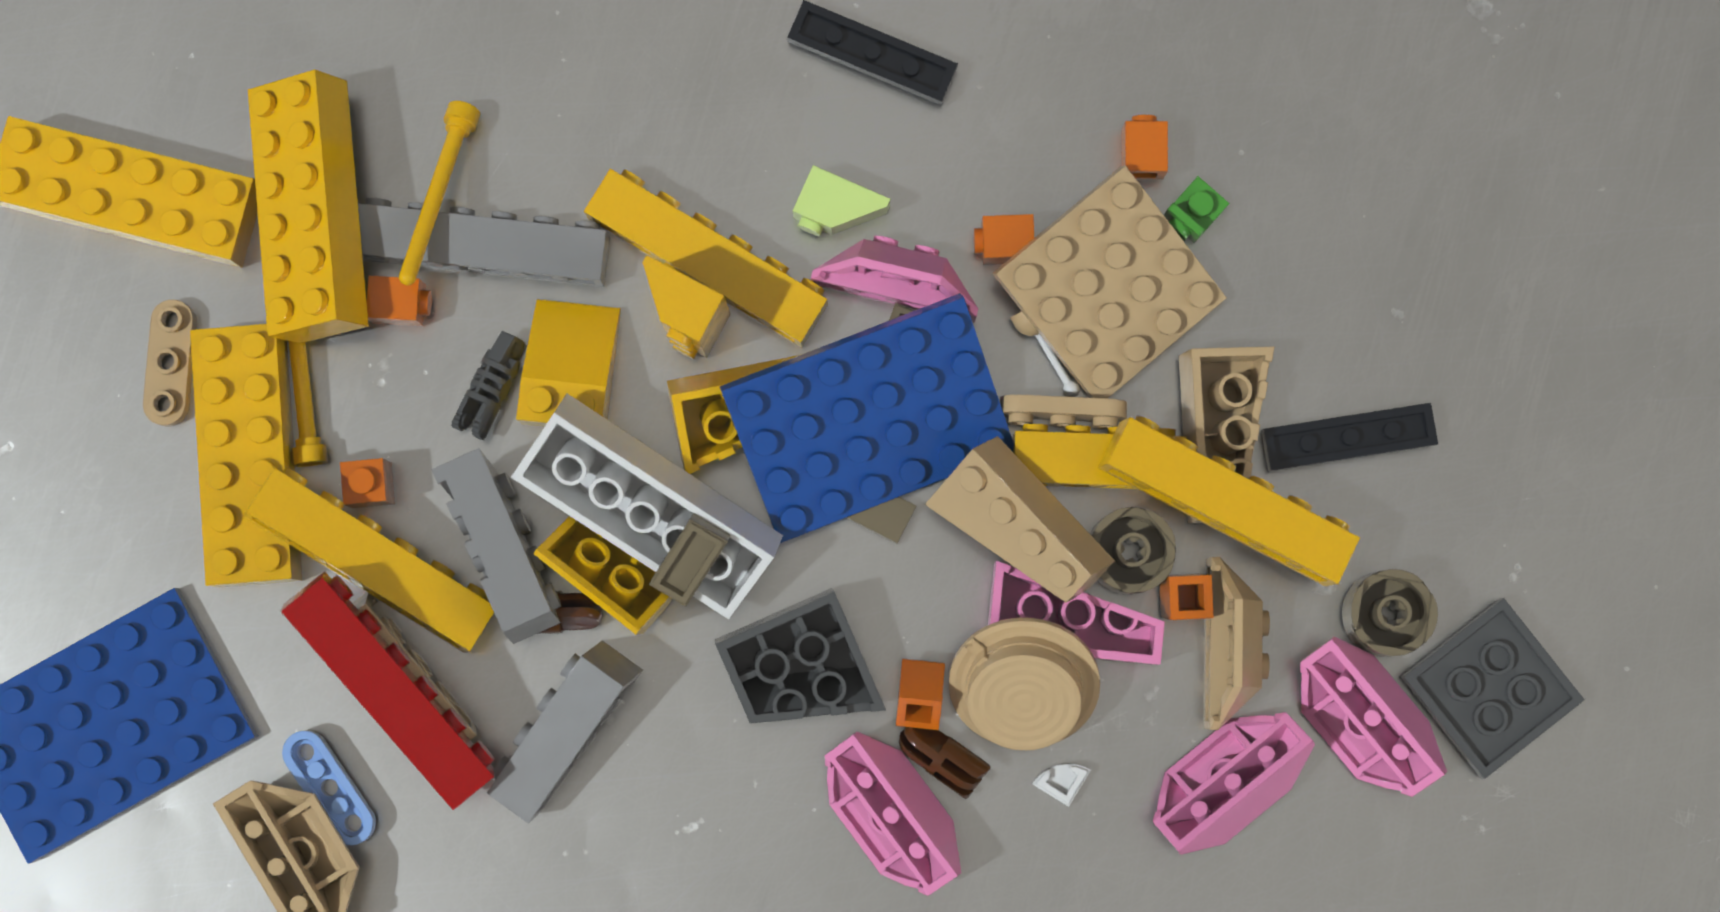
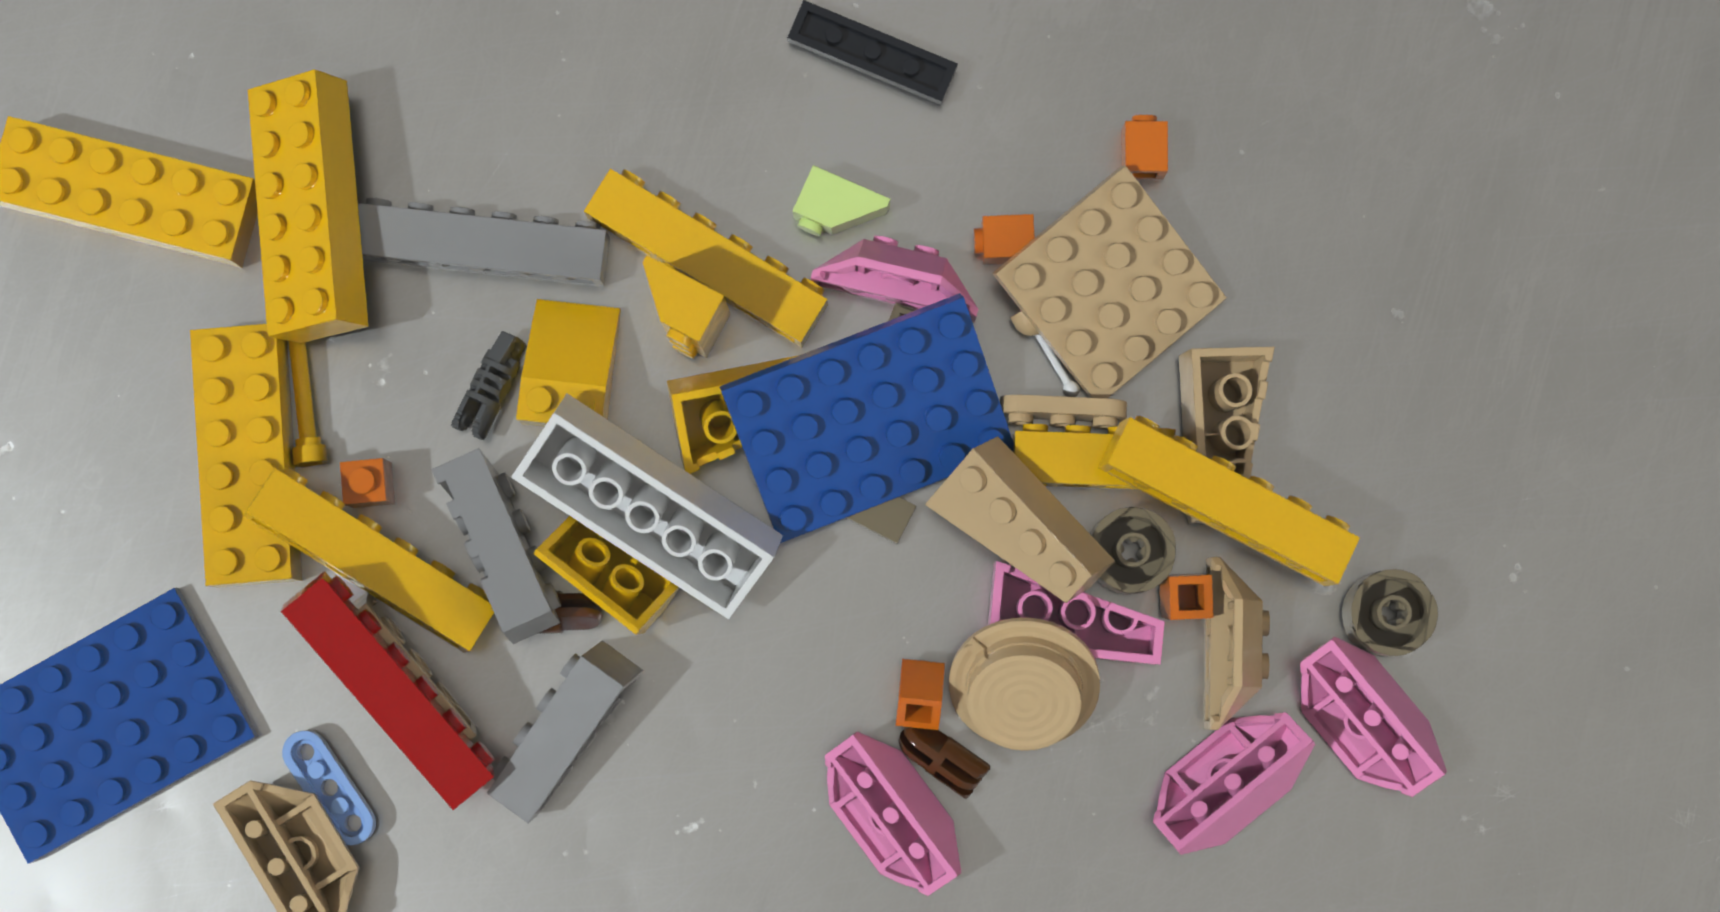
tan plate [143,299,197,427] -> none
orange brick [366,275,432,326] -> none
yellow piece [399,101,481,286] -> none
dark tan tile [649,513,731,606] -> none
dark grey wedge [715,588,886,723] -> none
white tile [1031,763,1091,807] -> none
bright green bracket [1164,176,1230,243] -> none
black plate [1261,403,1438,472] -> none
dark grey plate [1401,598,1585,779] -> none

